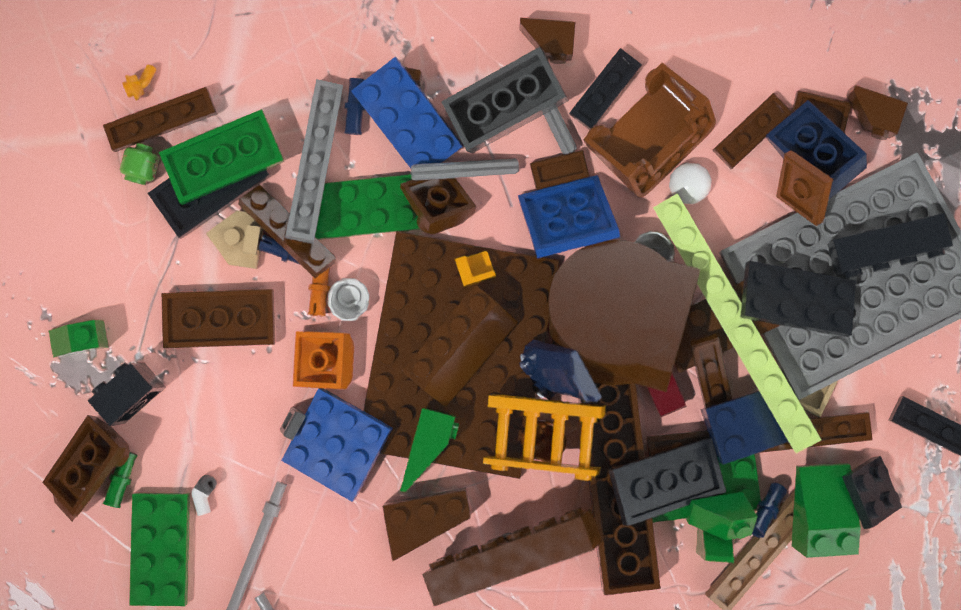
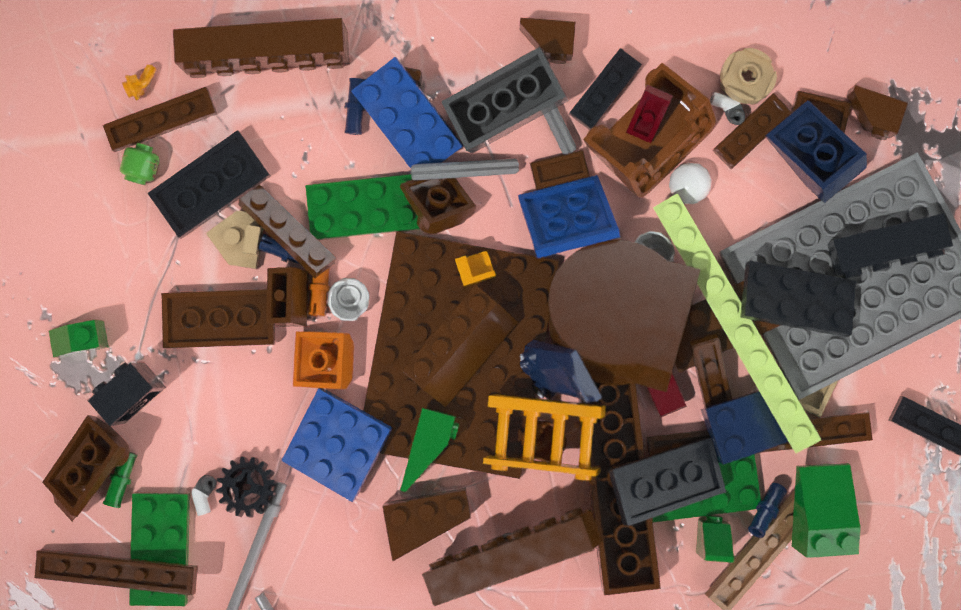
green plate [159,109,285,205] -> none
dark grey tile [280,407,306,440] -> none
light grey plate [285,79,343,244] -> none
green slope [686,492,758,540] -> none
dark orange tile [776,150,833,226] -> none
black plate [842,456,902,529] -> none
none -> reddish brown tile [34,549,198,596]
none -> reddish brown brick [173,18,350,78]
none -> black gear [216,456,278,518]
none -> reddish brown brick [266,267,308,327]
none -> dark red slope [626,85,673,143]
none -> arm [710,92,745,125]
none -> tan plate [720,48,777,105]

